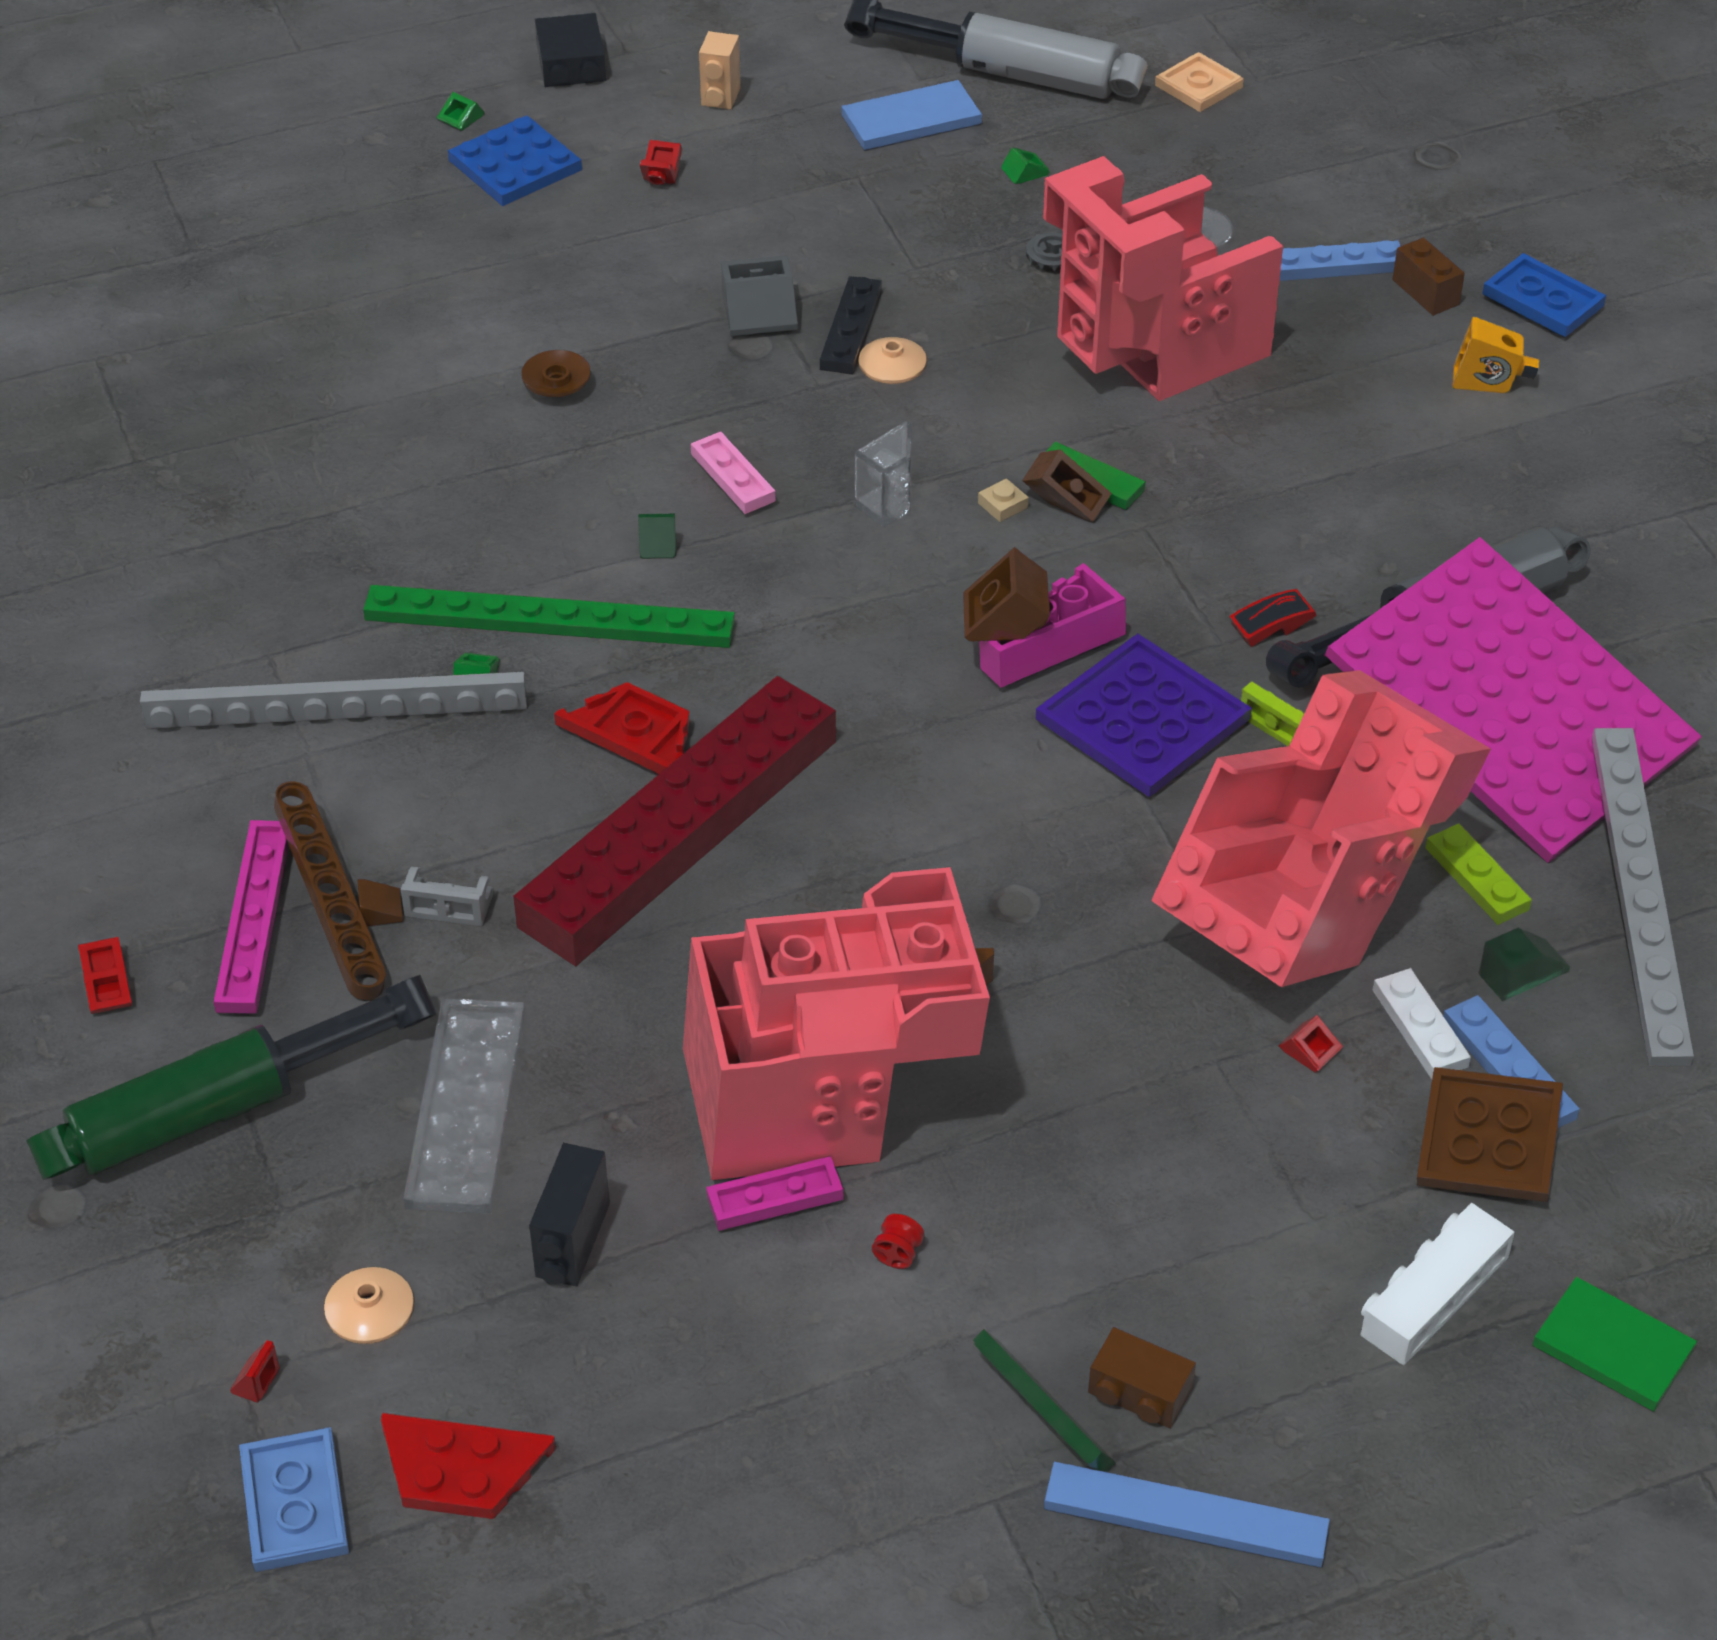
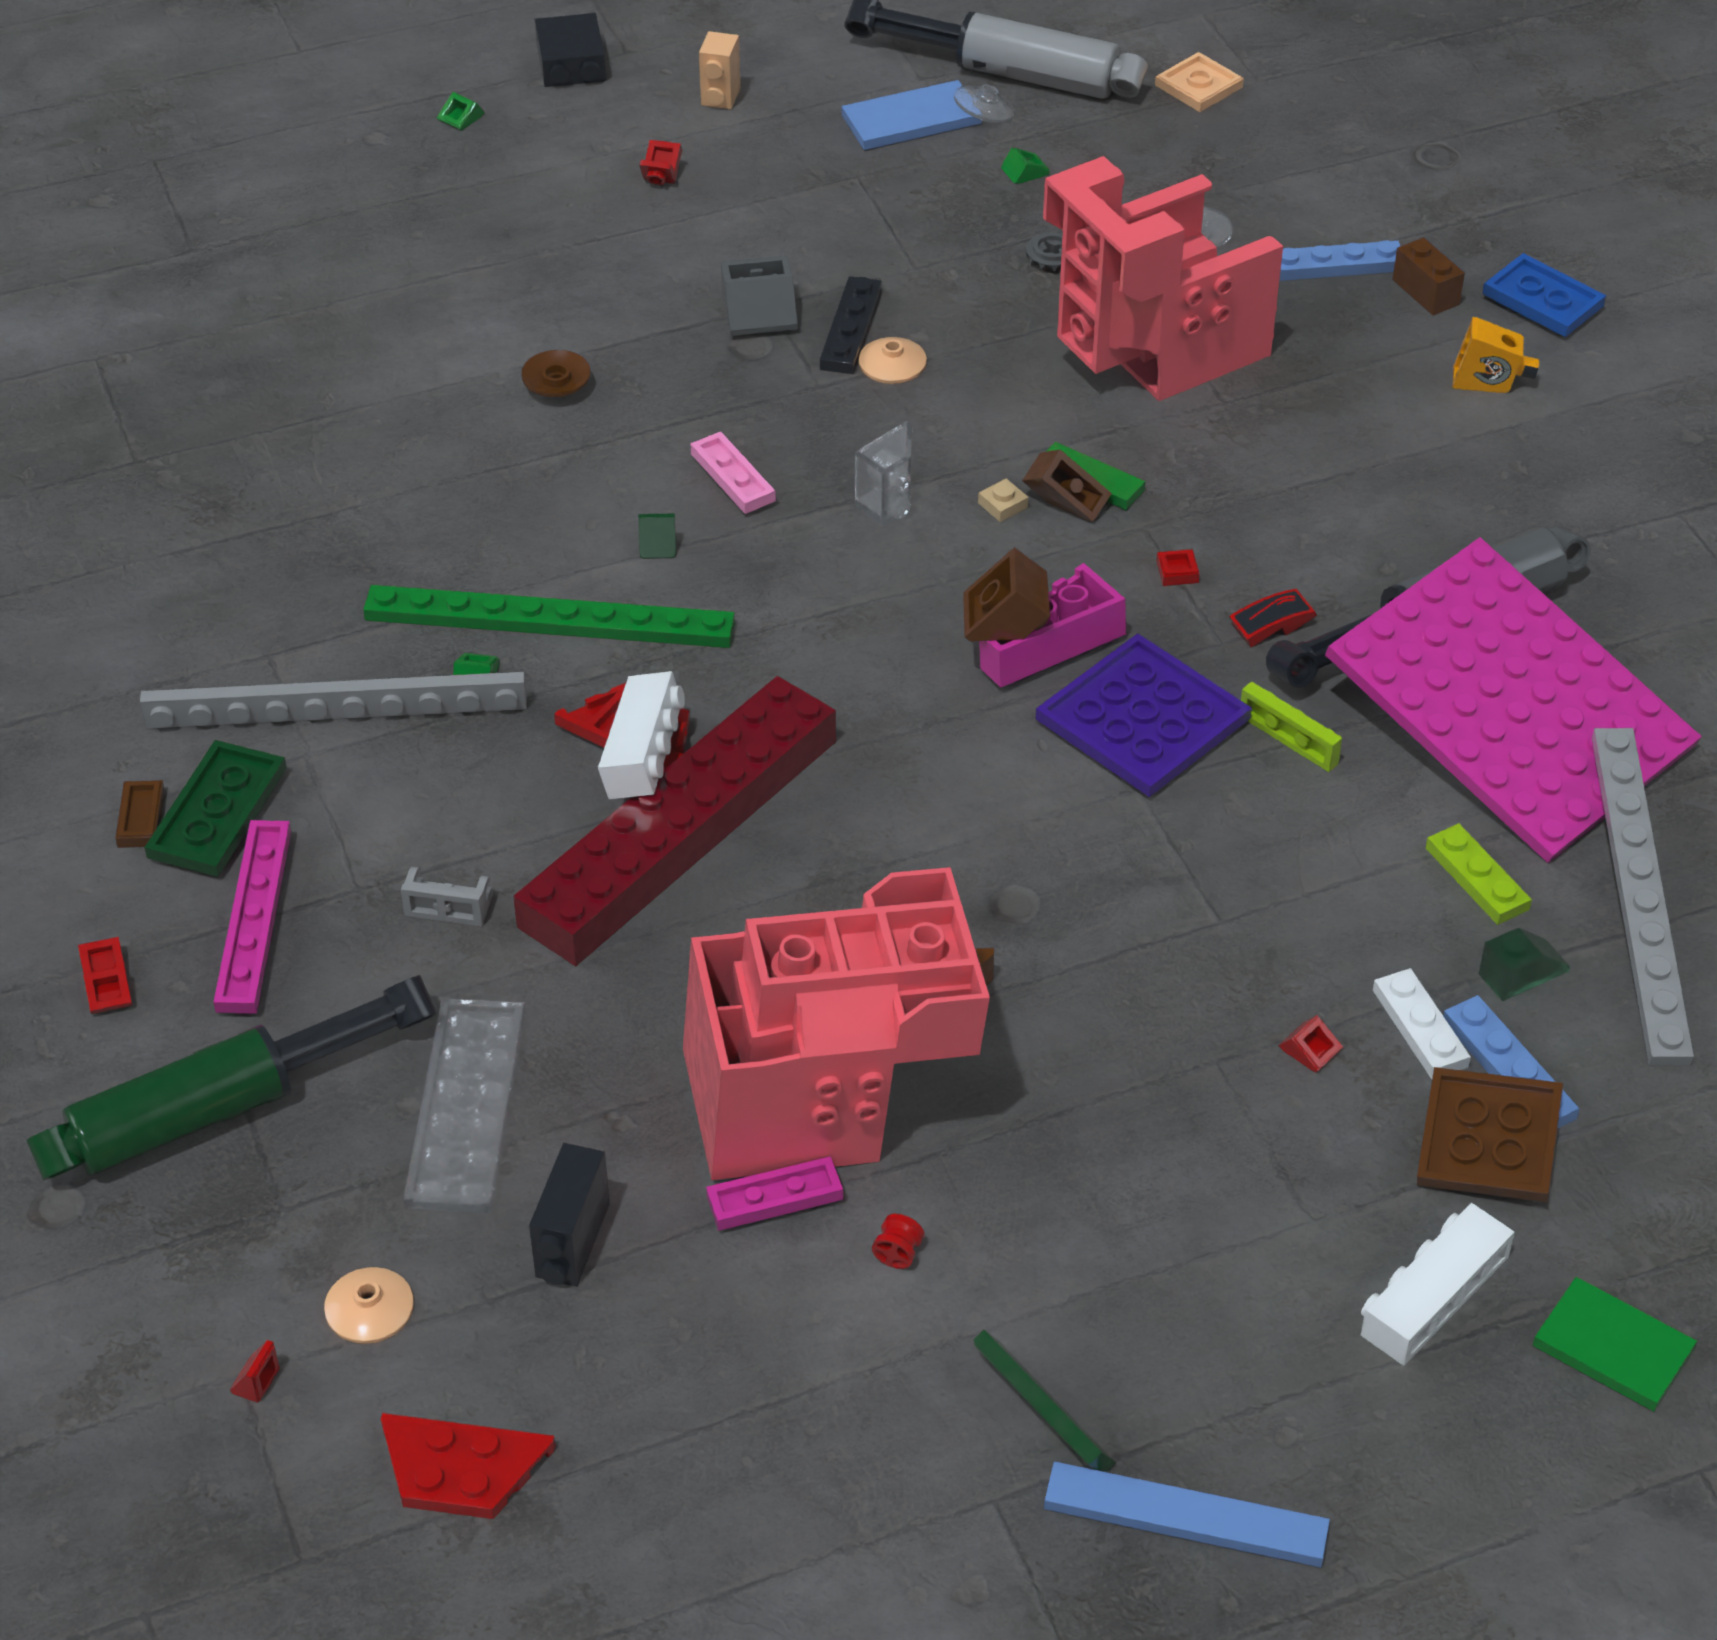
medium blue tile [239,1427,349,1572] -> none
reddish brown beam [274,781,386,1000] -> none
reddish brown slope [357,879,403,926] -> none
blue plate [448,115,582,206] -> none
reddish brown brick [1088,1327,1196,1429] -> none
coral piece [1151,670,1491,987] -> none
none -> reddish brown tile [115,780,165,848]
none -> dark green plate [144,740,287,877]
none -> white brick [598,671,685,799]
none -> clear dish [954,84,1015,123]
none -> red tile [1156,549,1200,586]

